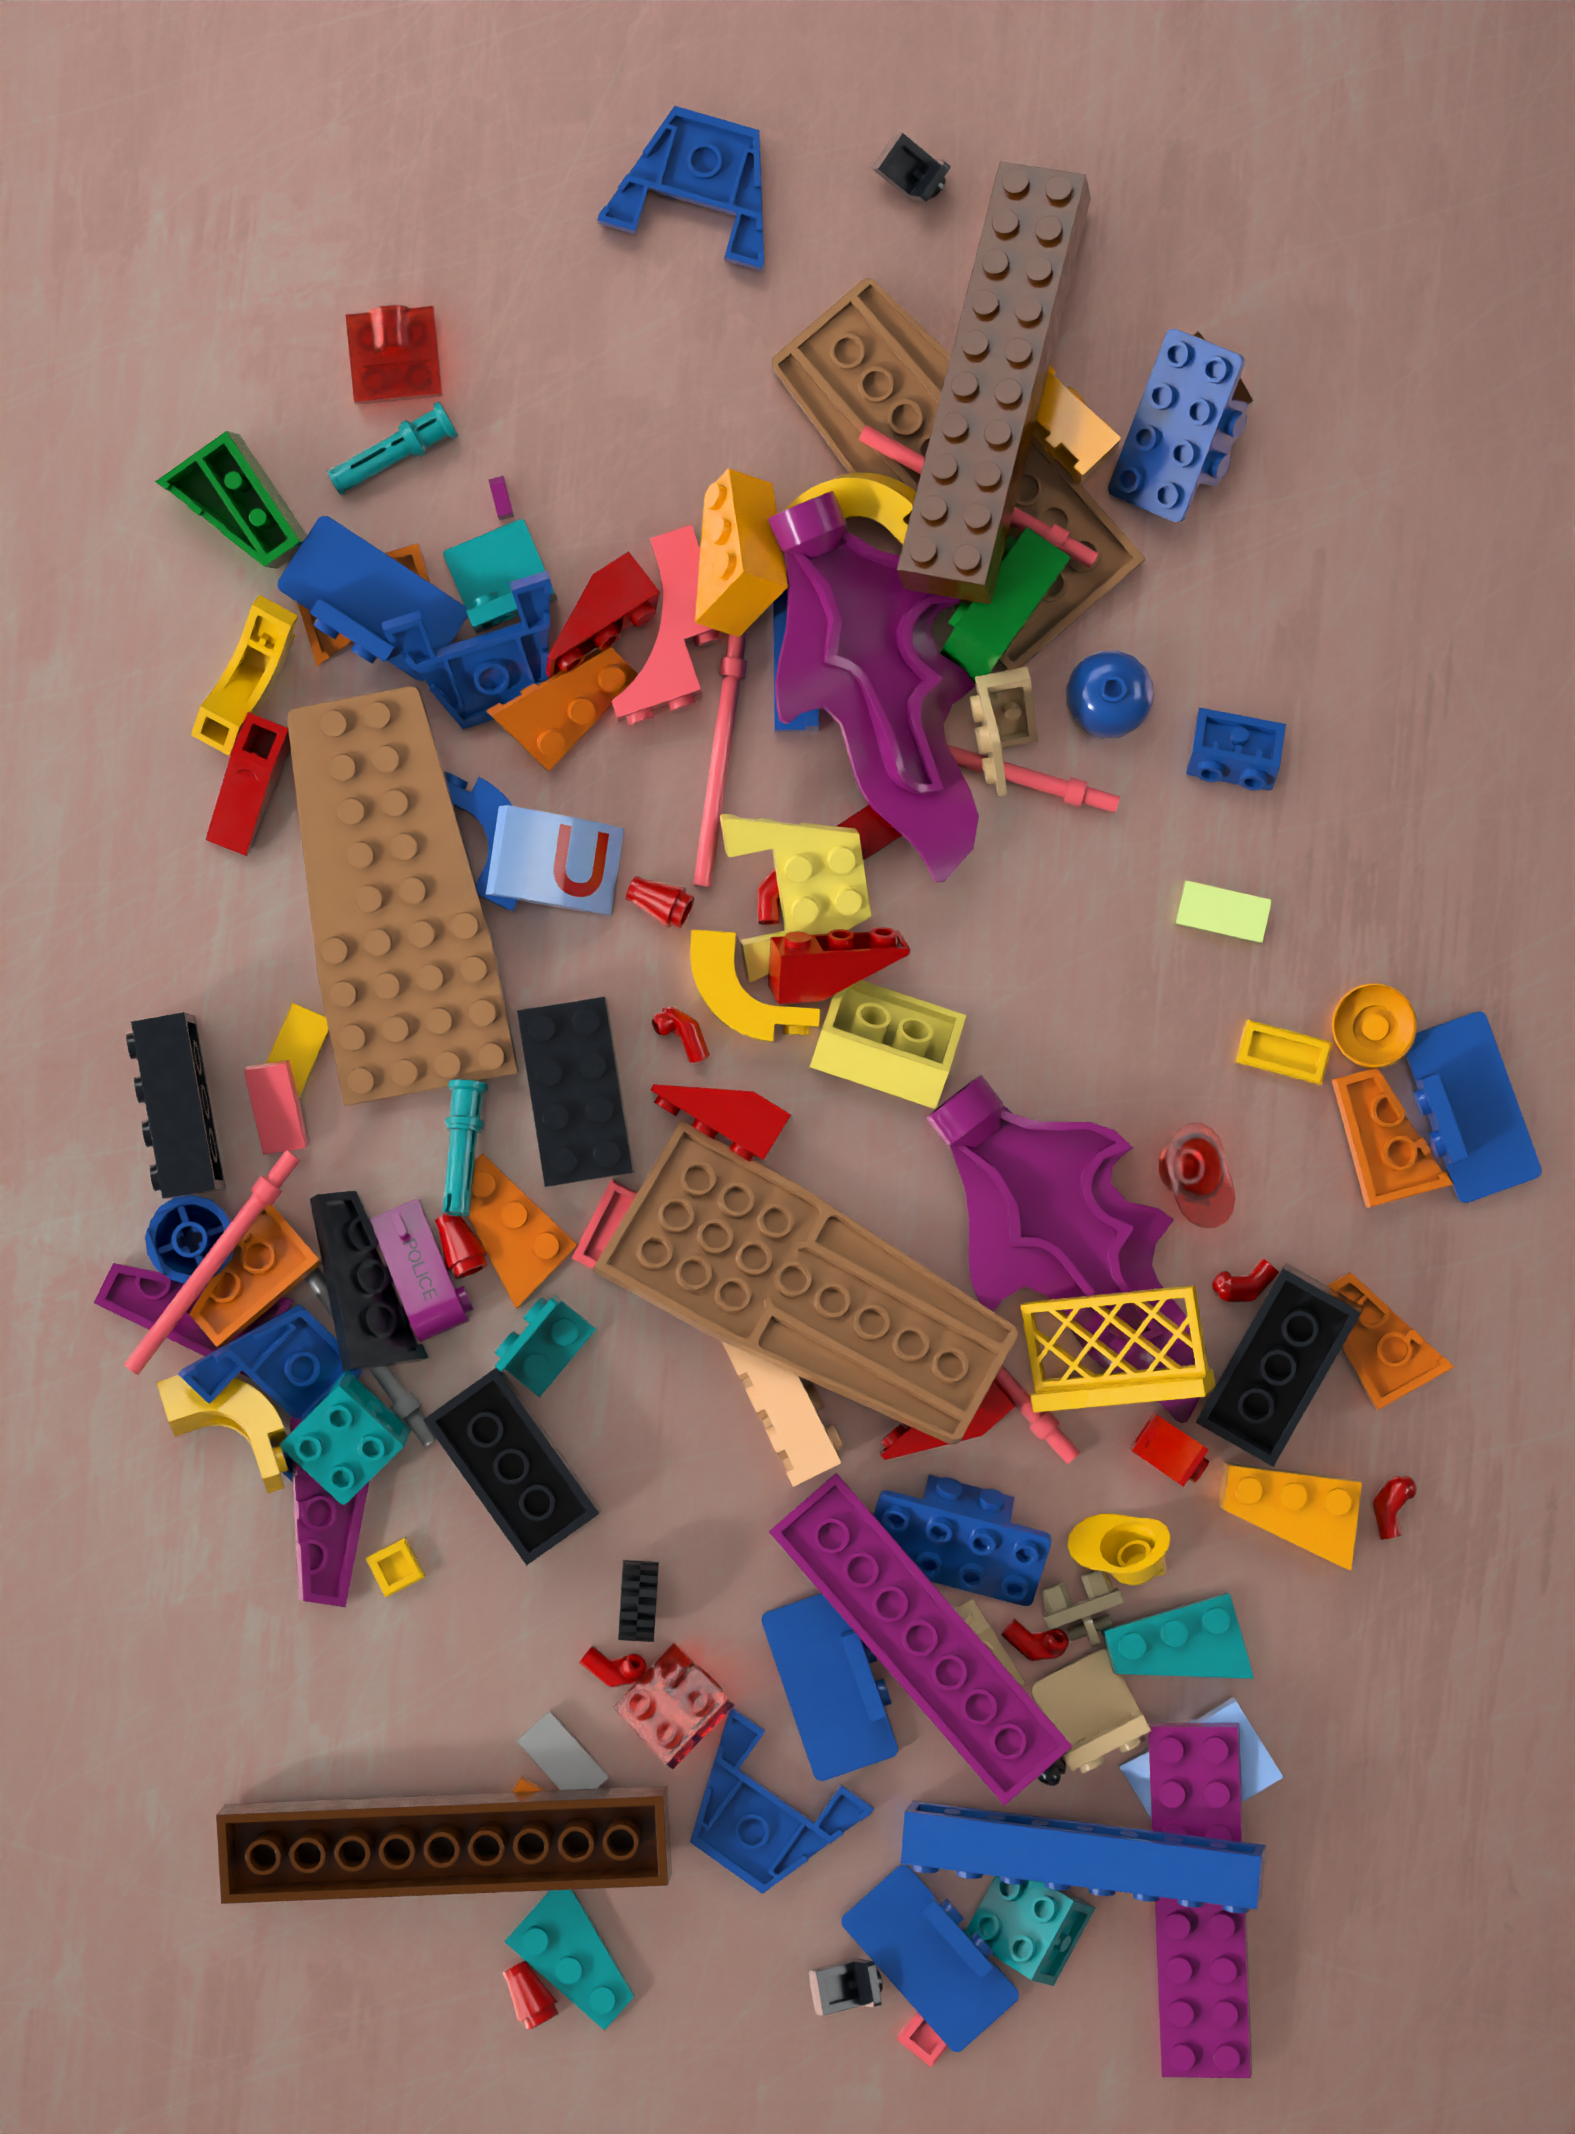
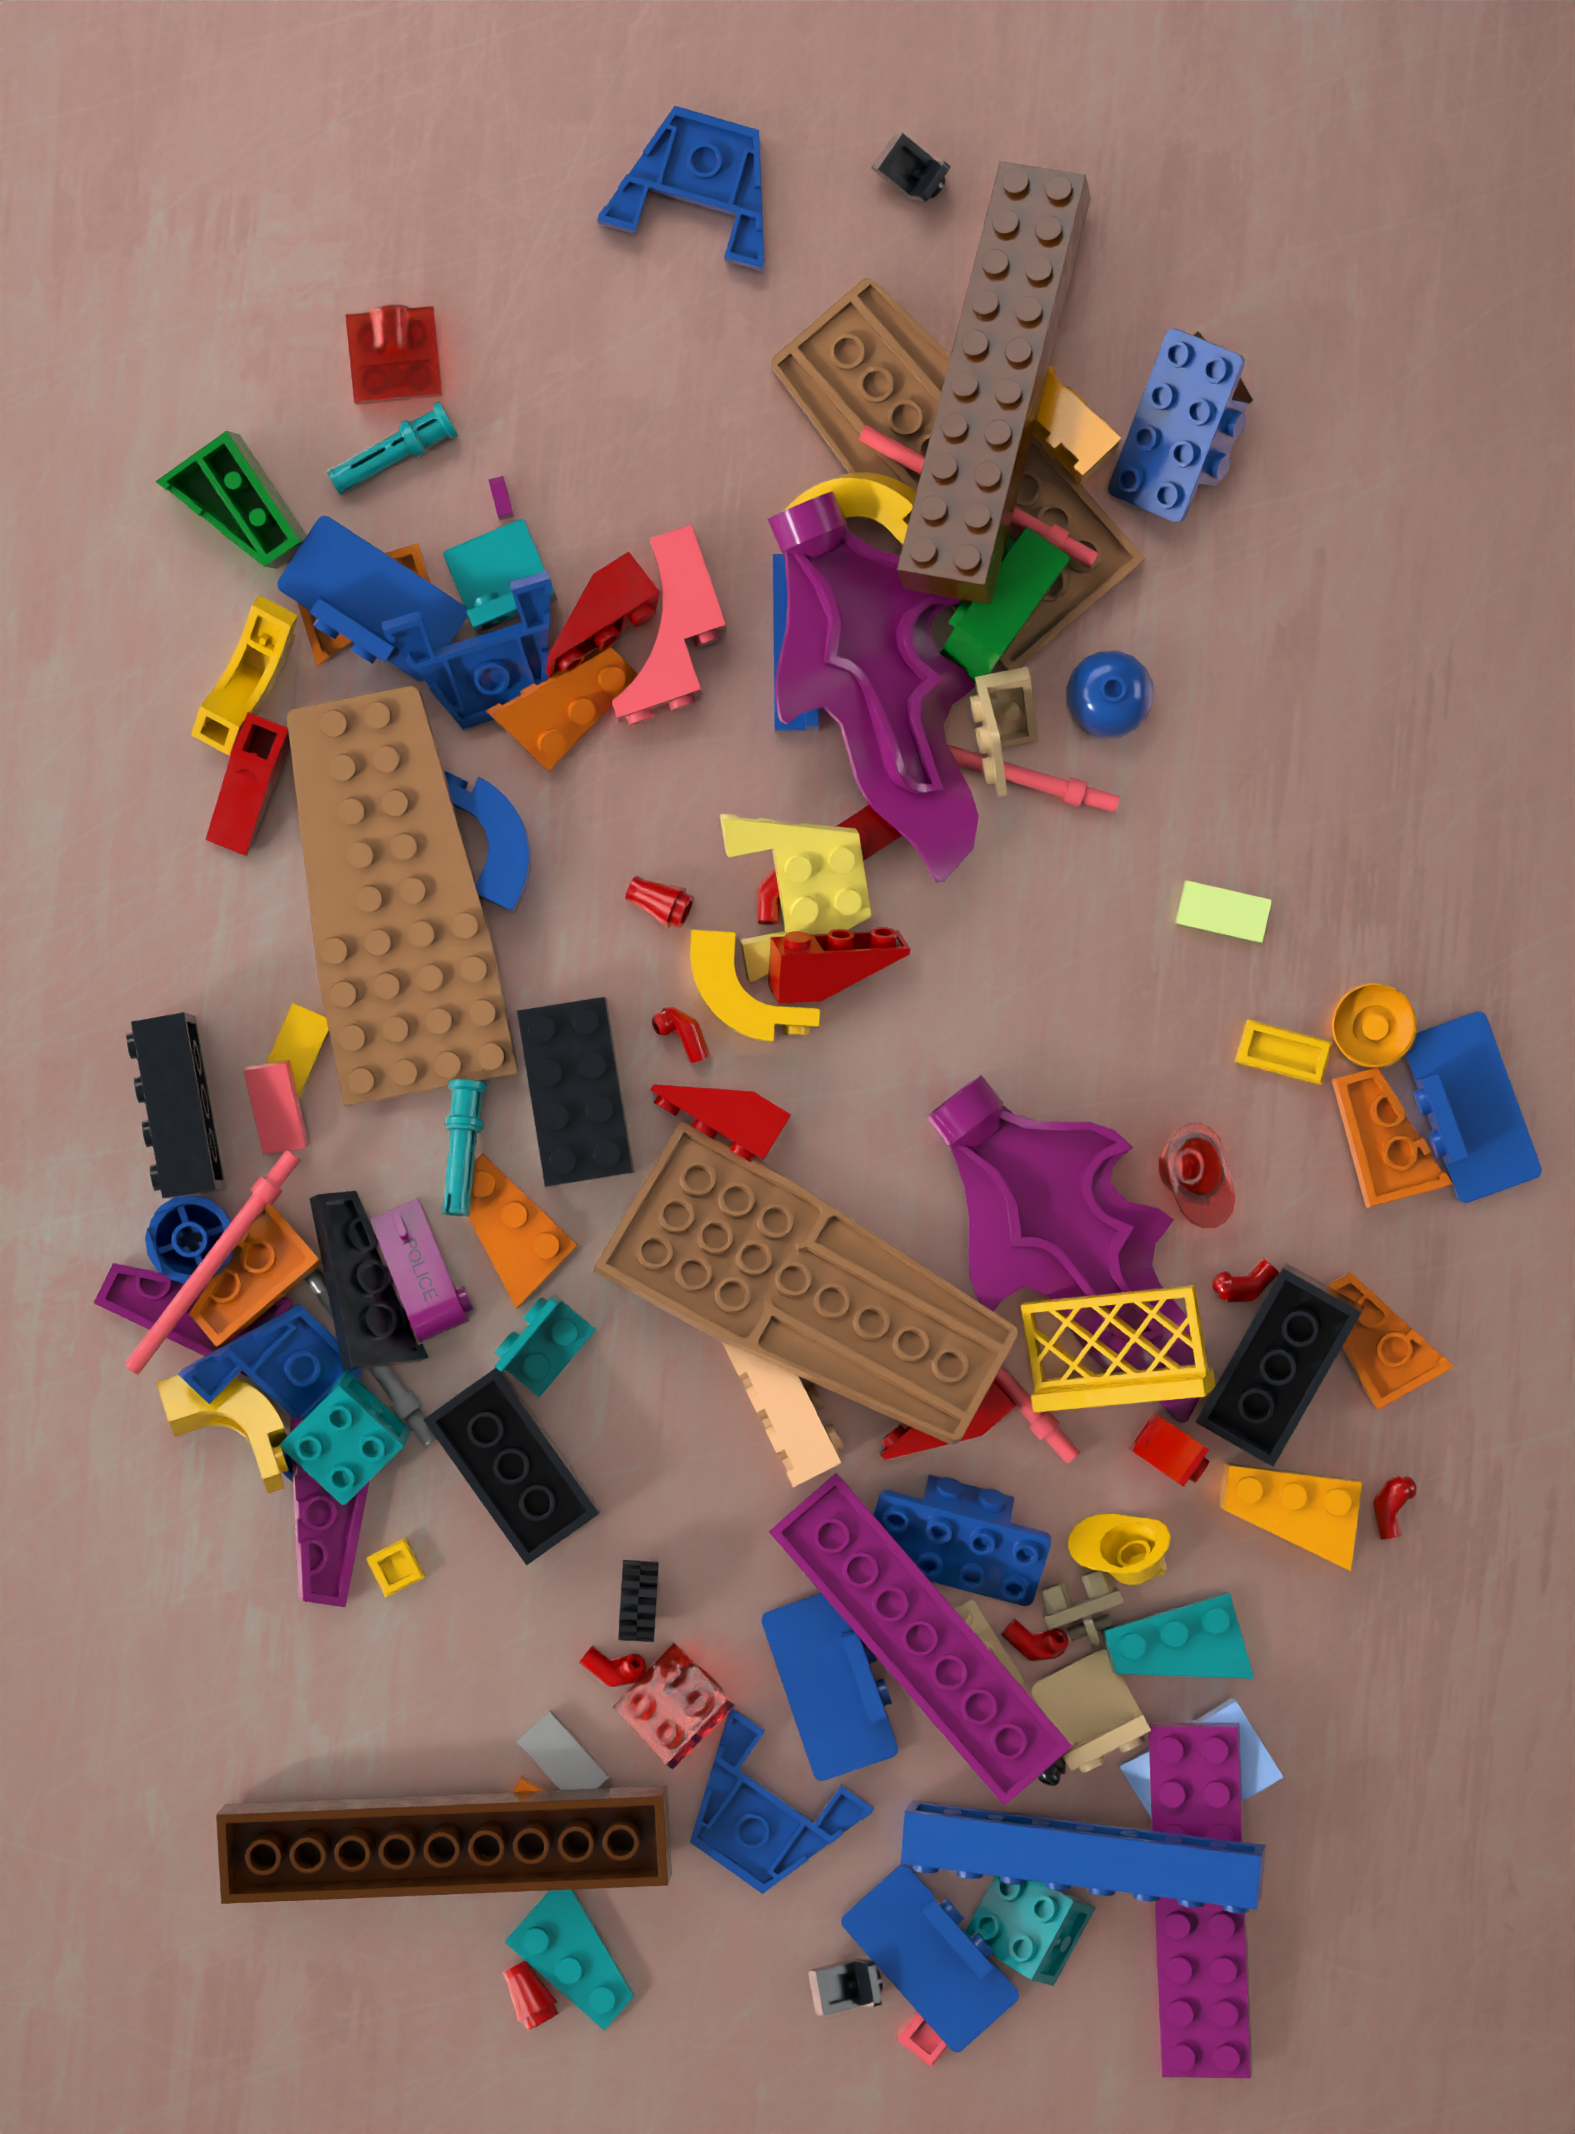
red cone [435,1214,488,1279] -> none
light blue slope [486,805,624,916] -> none
coral tile [572,1179,638,1269] -> none
coral bar [693,630,747,888] -> none
light orange wedge [695,468,788,637] -> none
light yellow slope [810,980,966,1109] -> none
blue bracket [1186,707,1286,790] -> none

